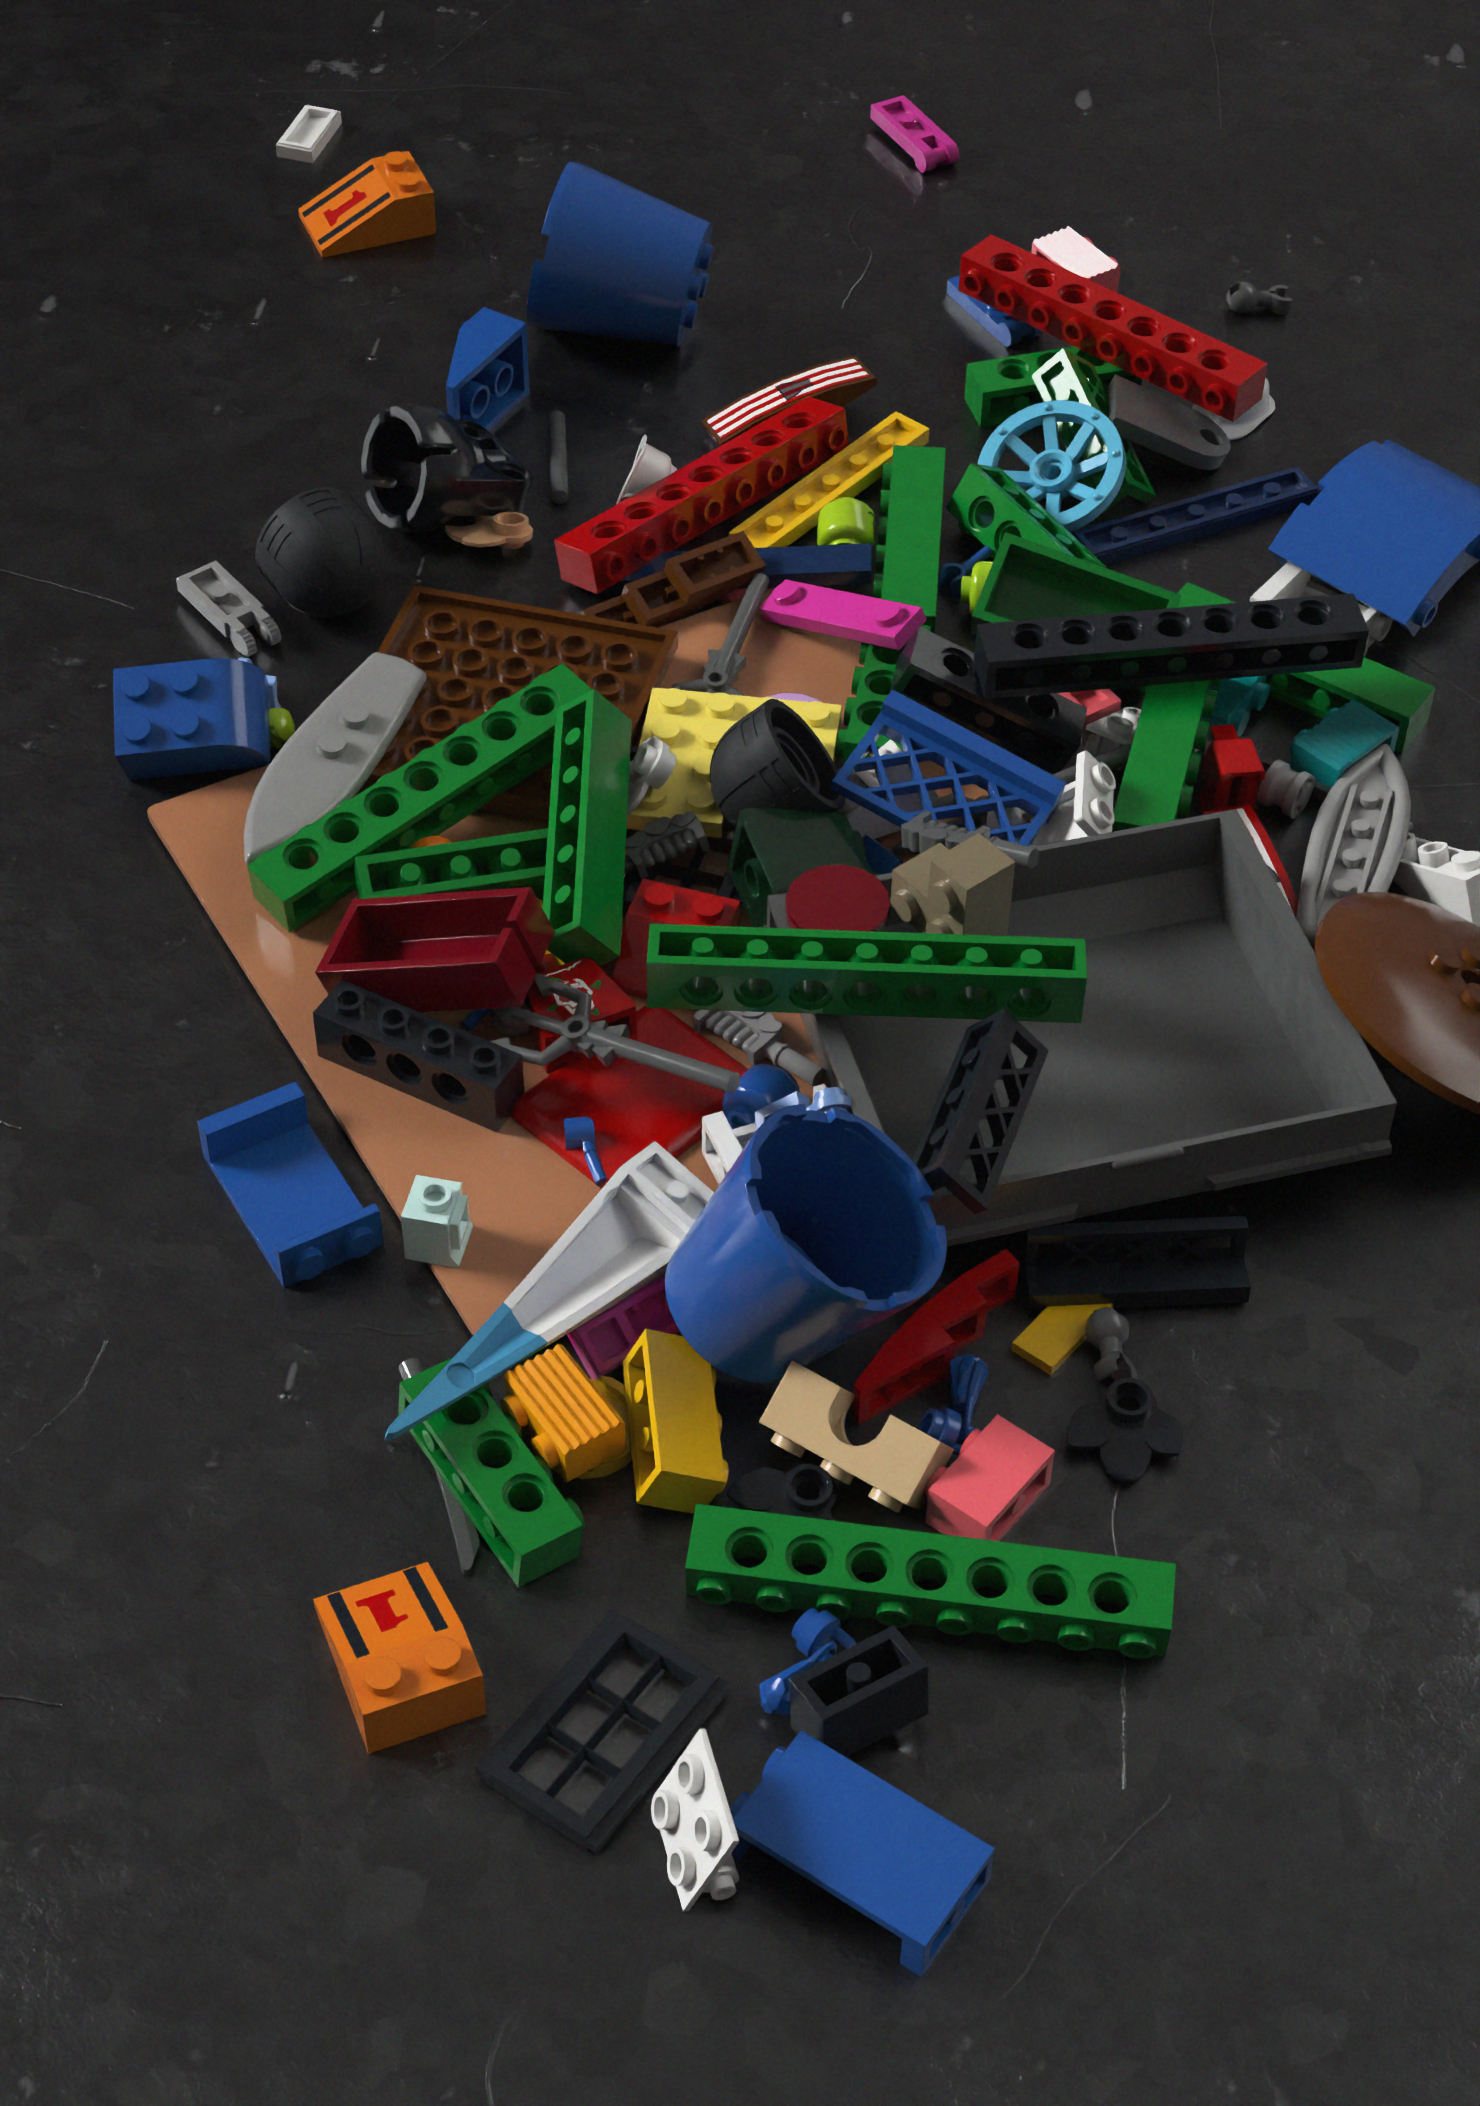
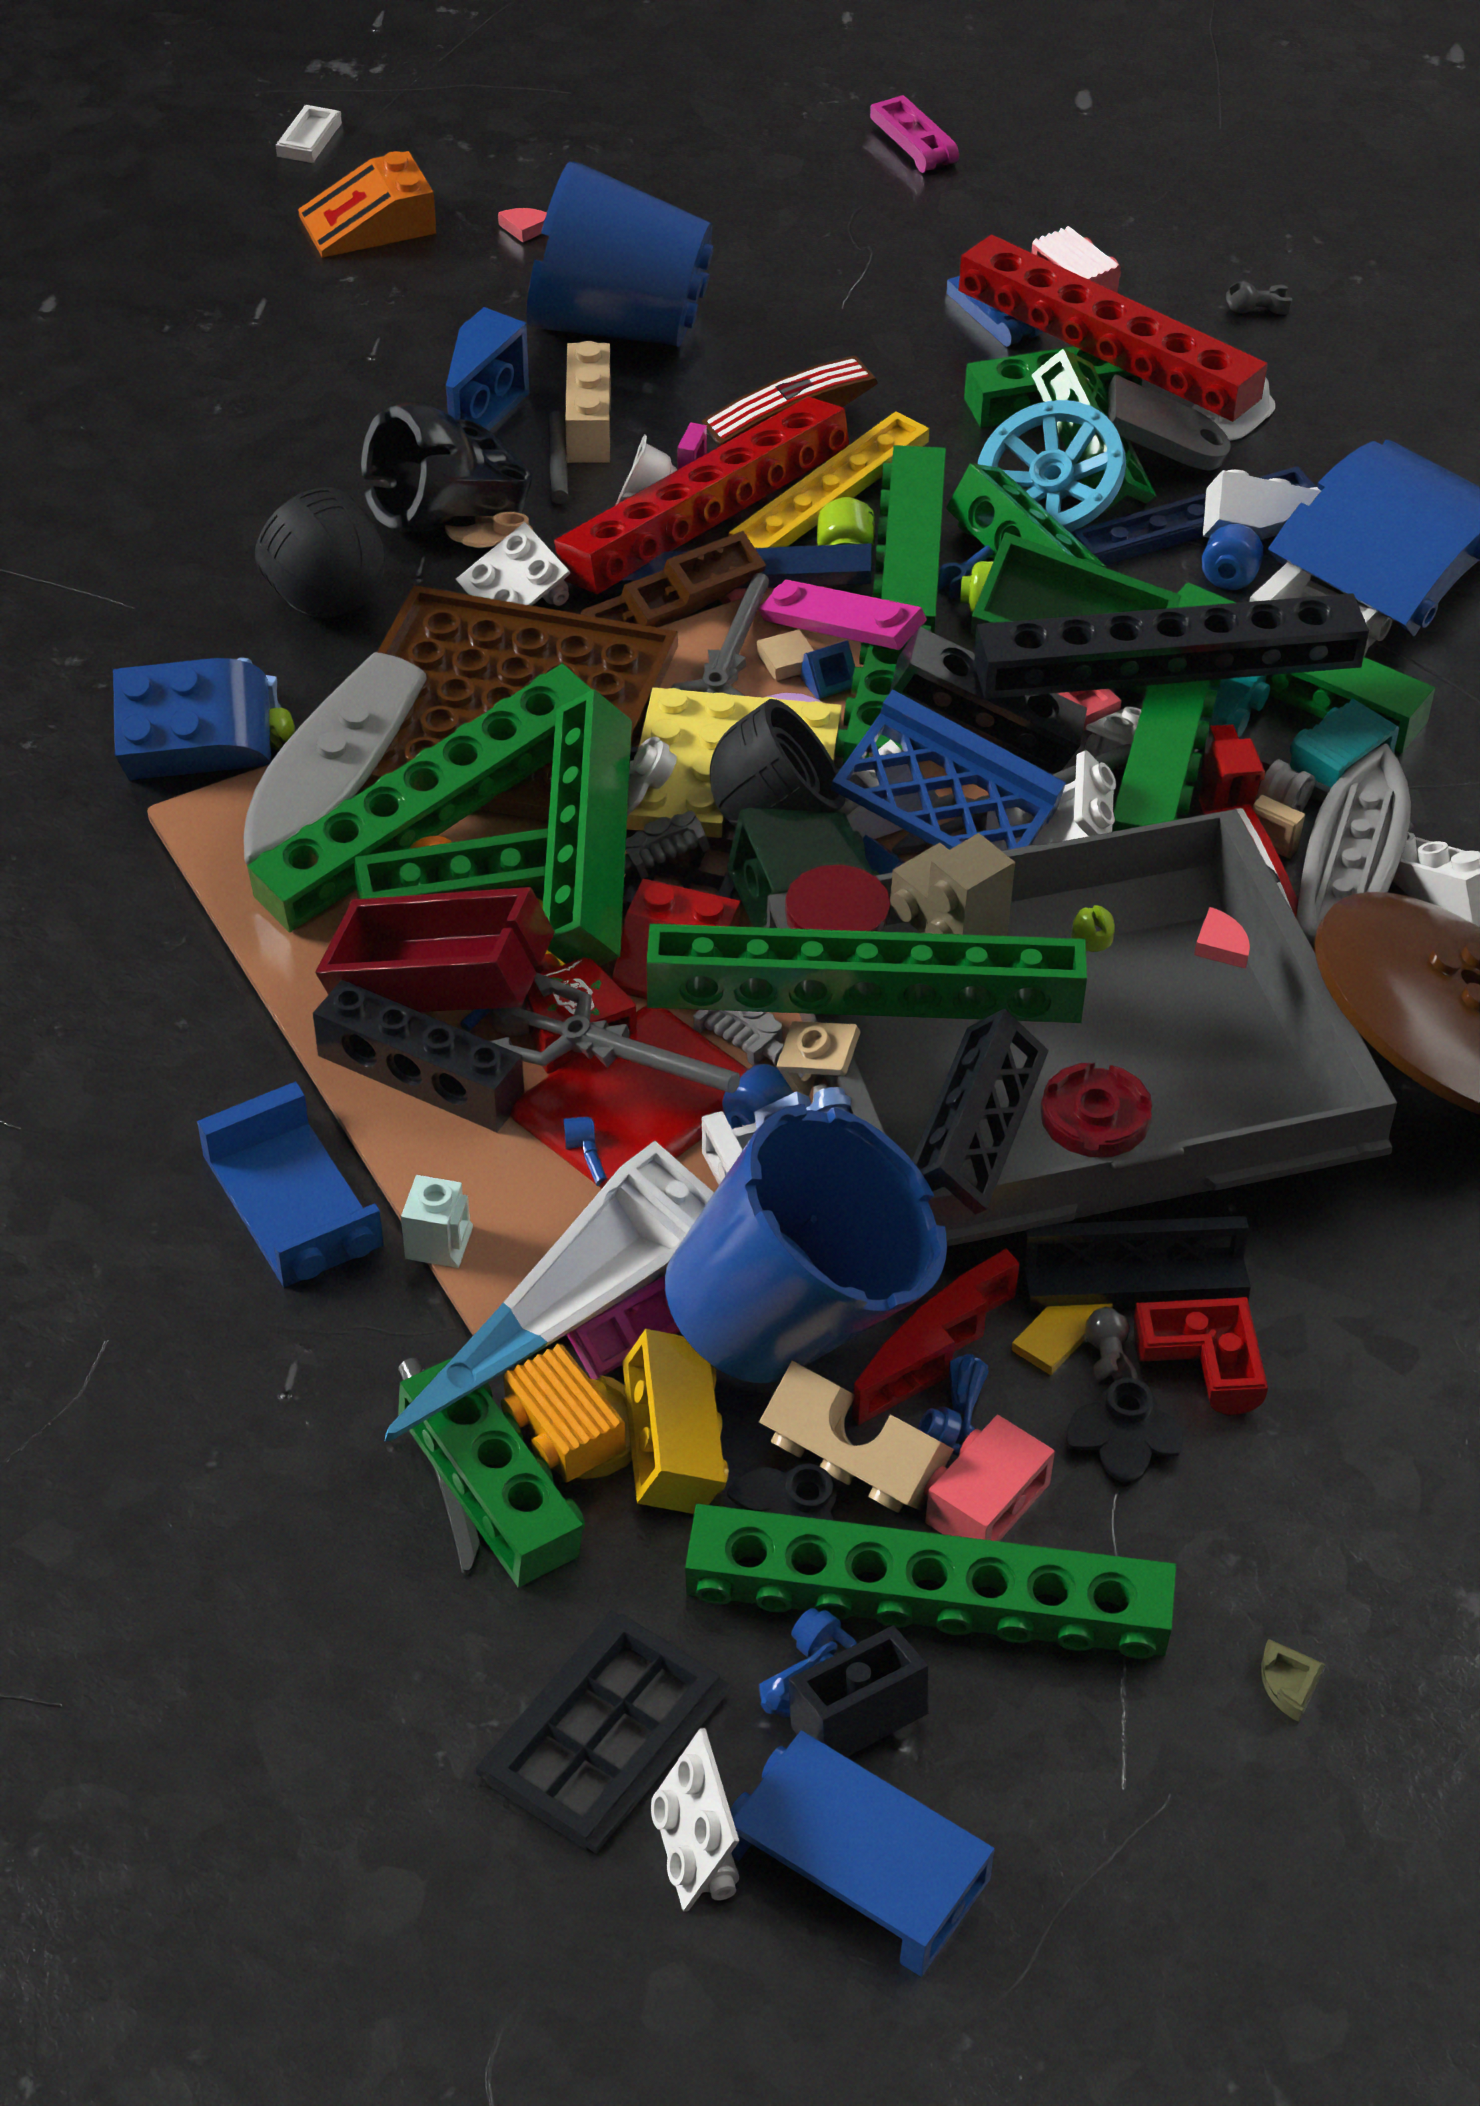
light grey hinge [176,560,282,657] -> none
orange slope [313,1562,486,1754] -> none
dark grey piece [901,811,1039,869] -> none
none -> white hinge [456,522,571,606]
none -> coral tile [498,208,547,242]
none -> tan arch [565,341,611,463]
none -> dark pink tile [677,422,707,470]
none -> tan tile [757,629,814,681]
none -> tan bracket [776,1021,861,1096]
none -> blue slope [800,640,856,699]
none -> dark red tile [1040,1063,1152,1157]
none -> lime hinge [1071,905,1115,952]
none -> red brick [1134,1297,1268,1415]
none -> coral tile [1194,907,1250,969]
none -> blue head [1202,524,1264,590]
none -> white slope [1203,469,1321,540]
none -> tan tile [1253,795,1305,859]
none -> olive tile [1261,1639,1325,1722]

